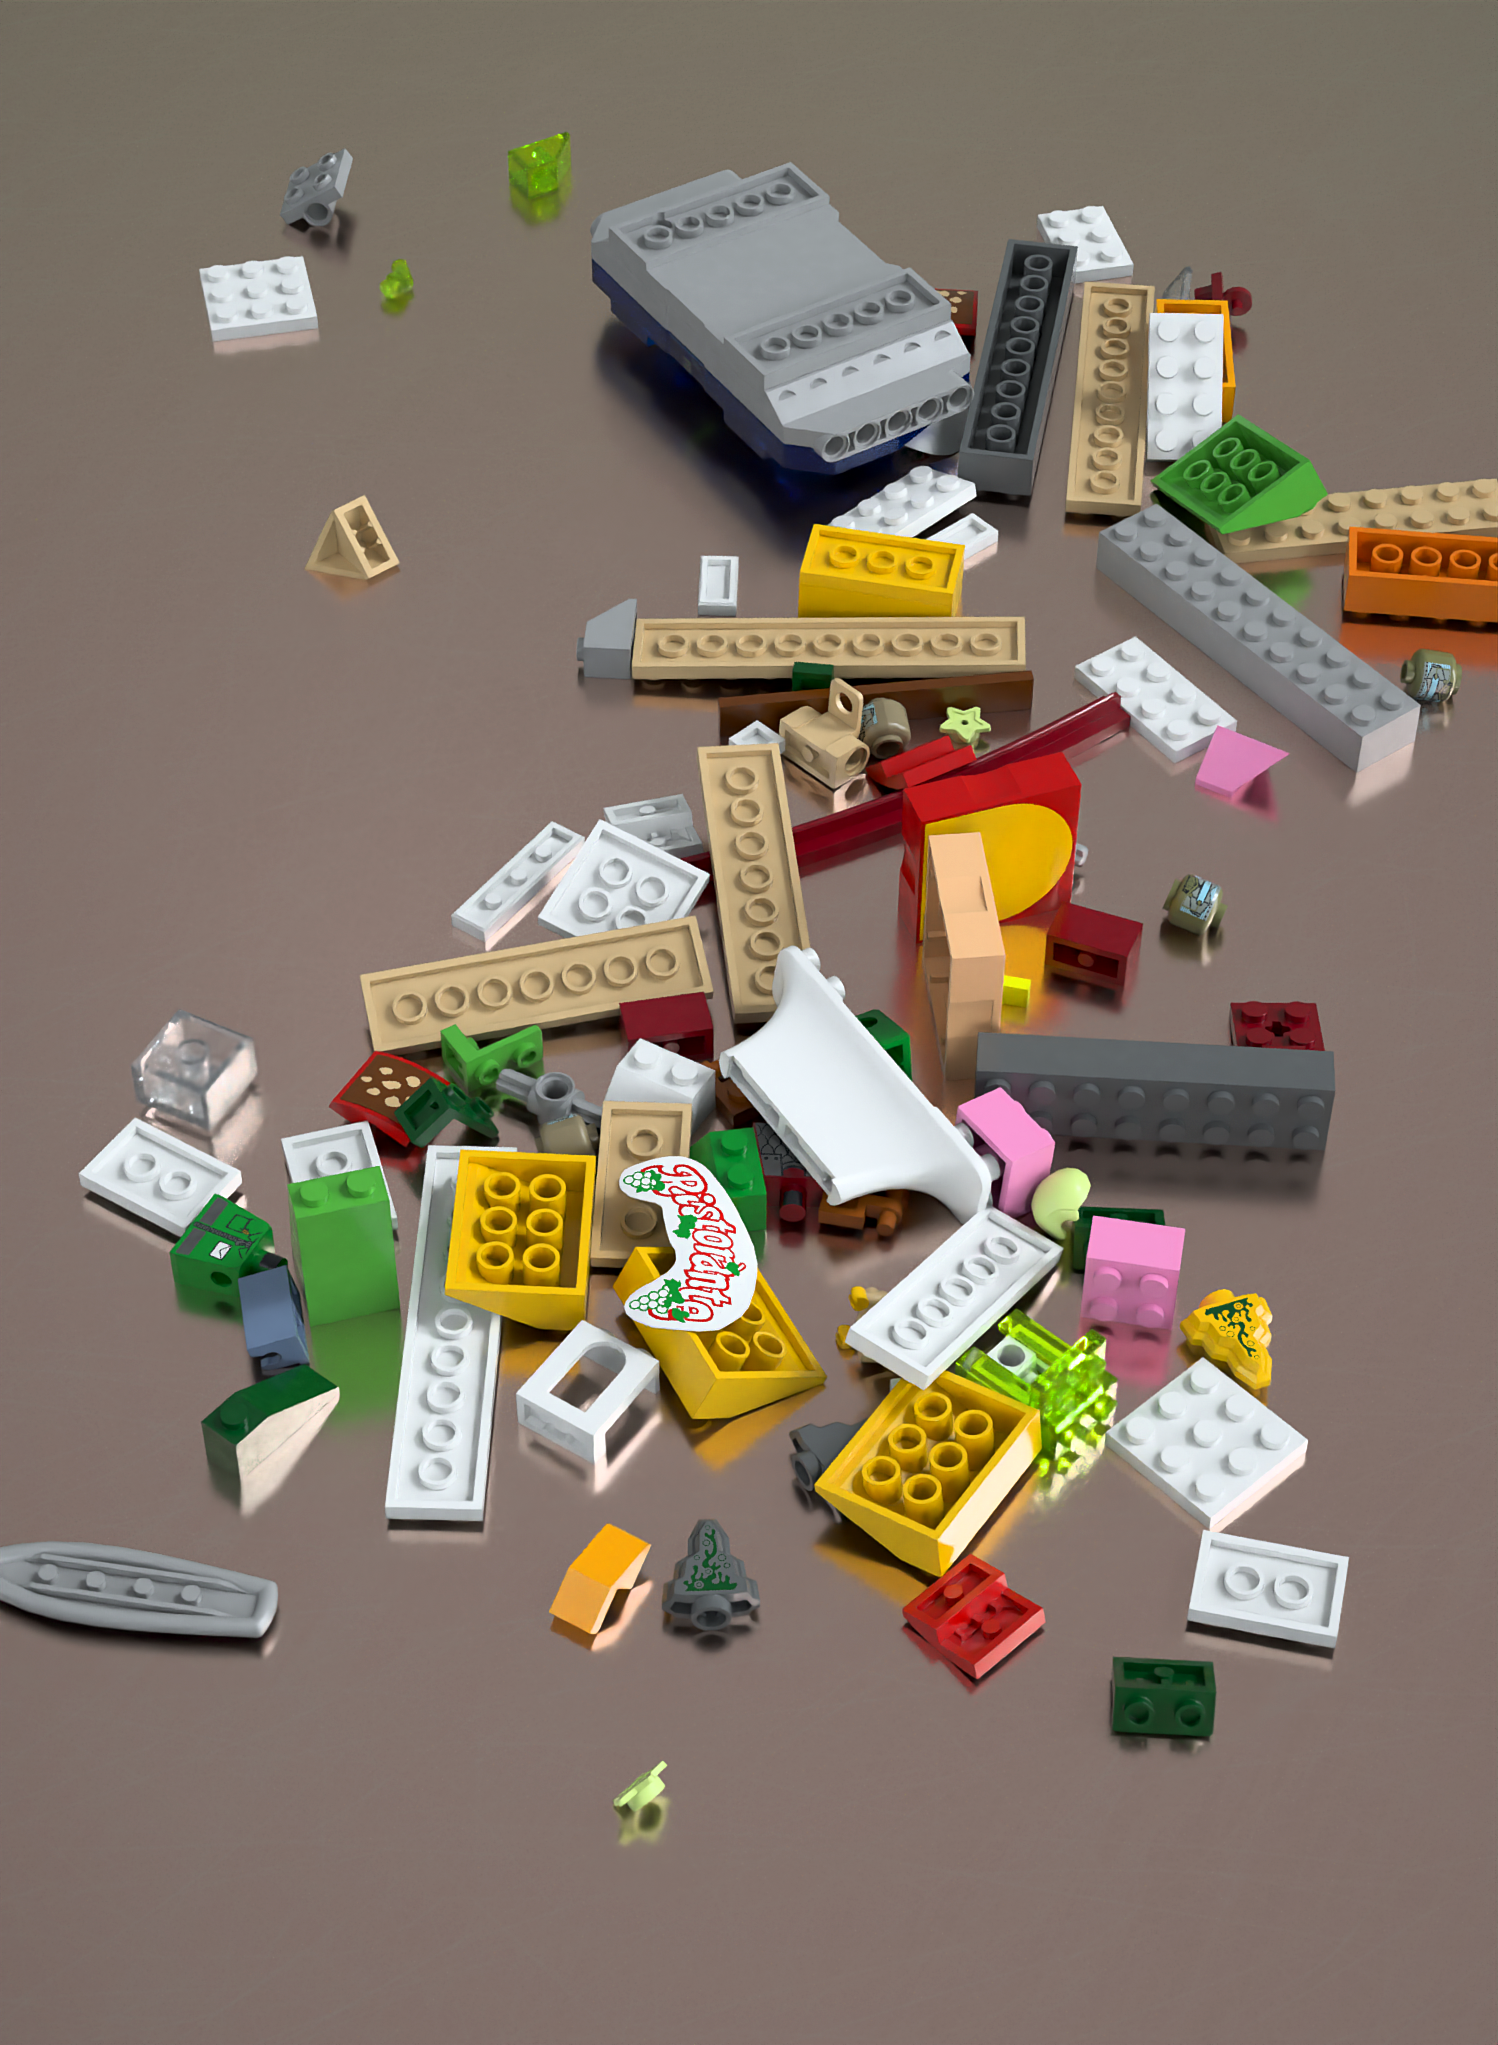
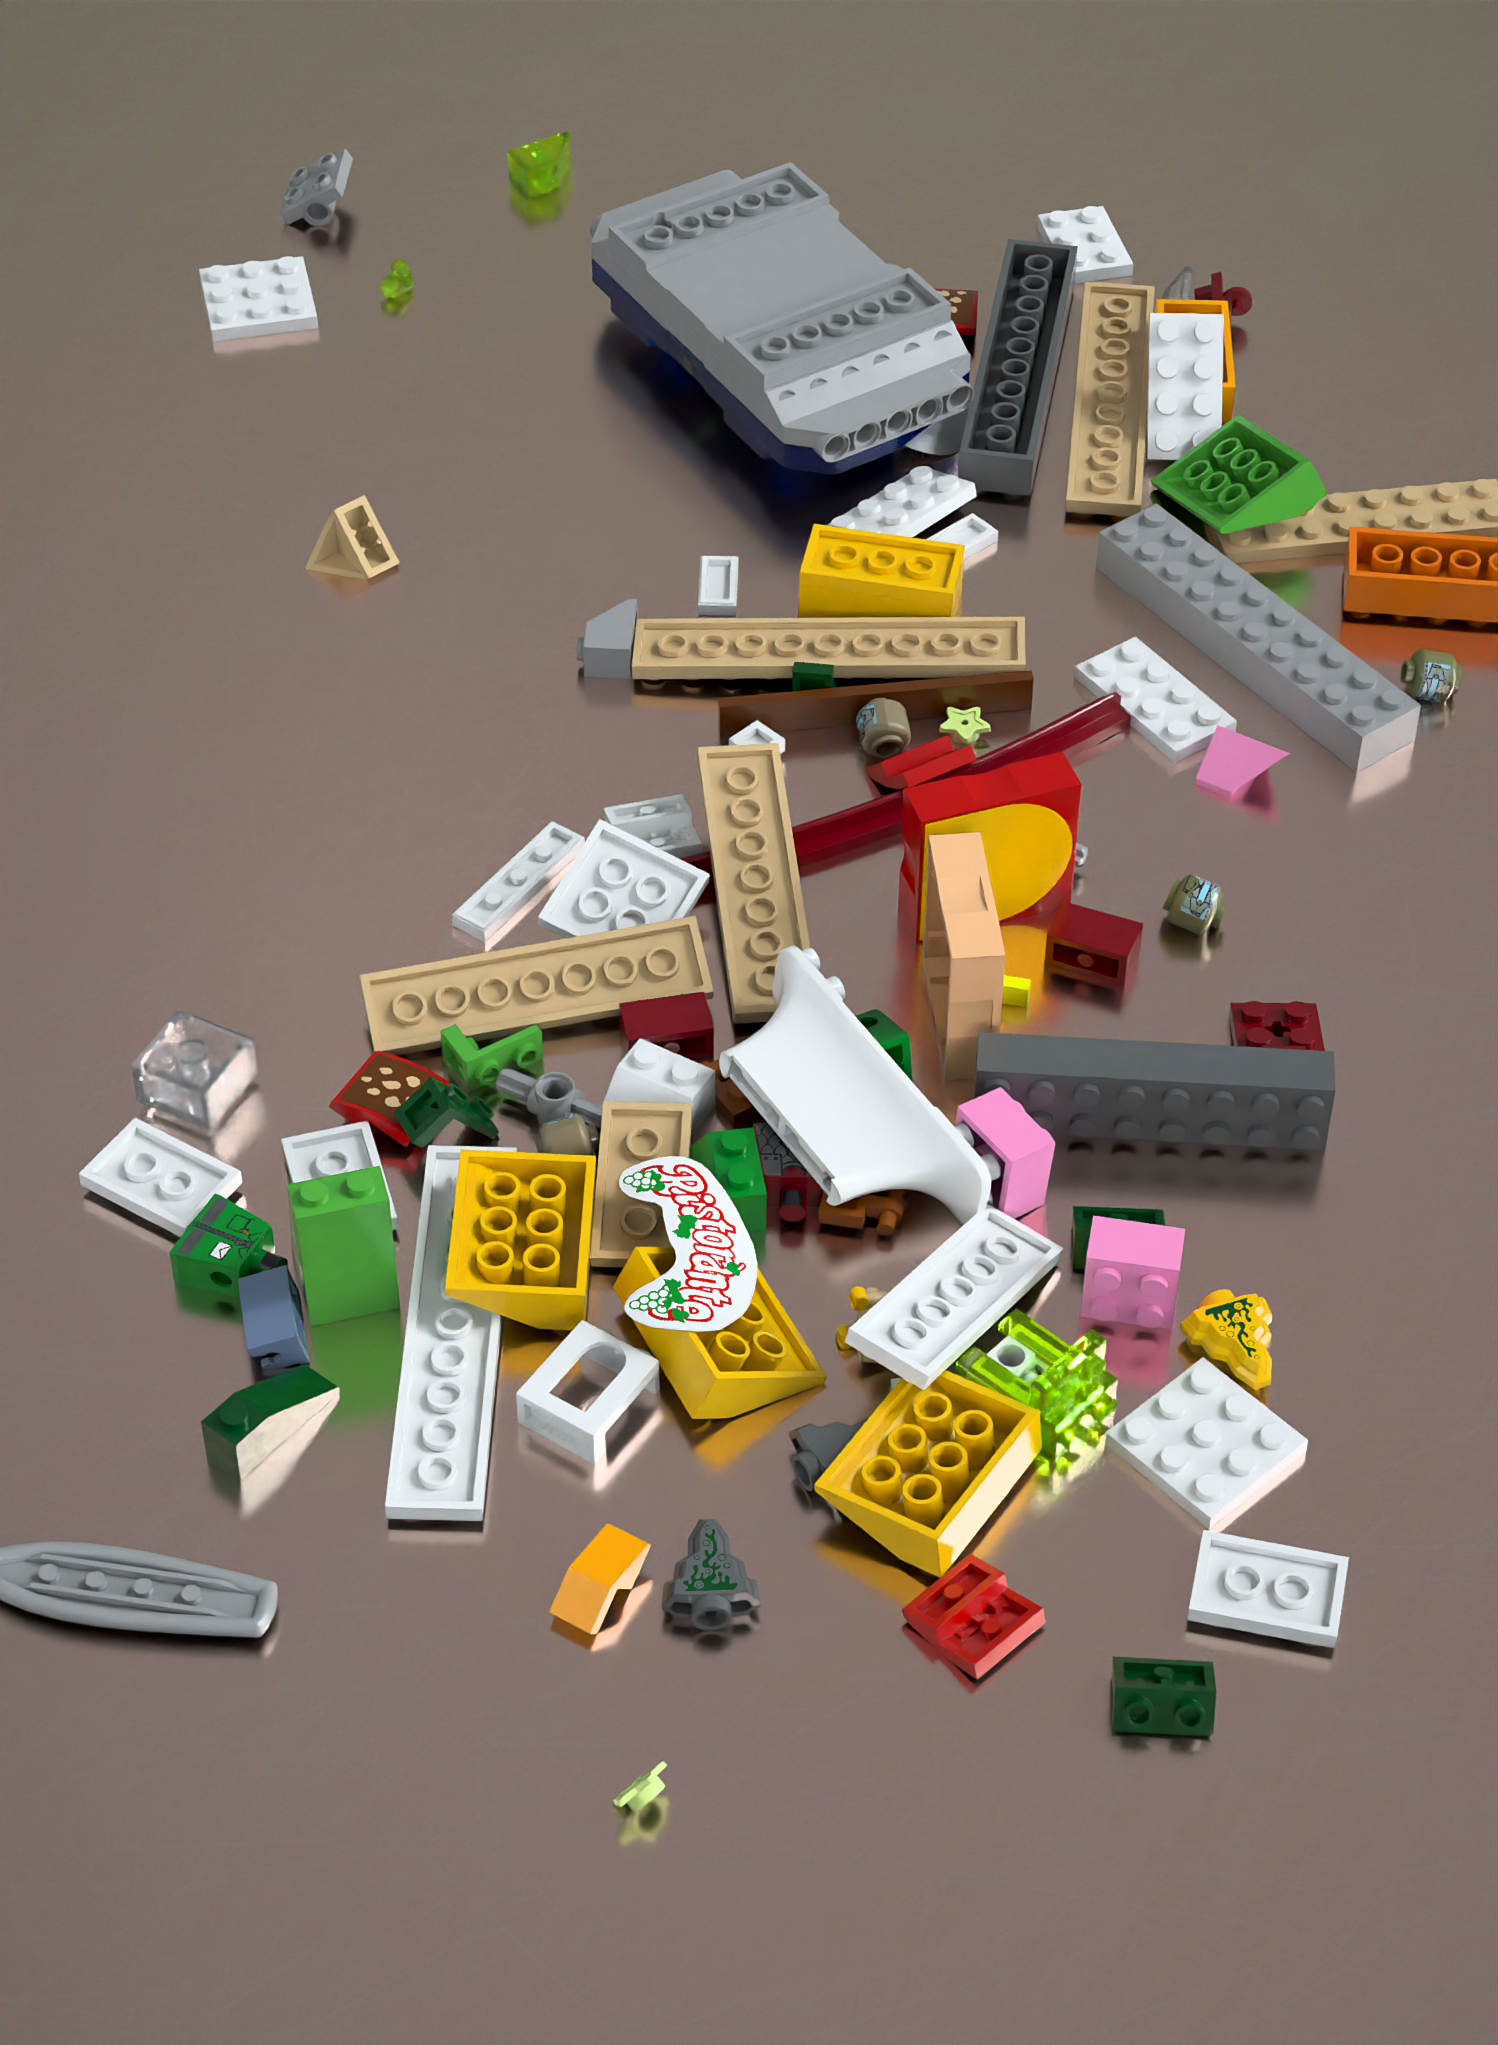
tan piece [779,678,870,789] -> none
yellowish green hair [1031,1167,1091,1240] -> none

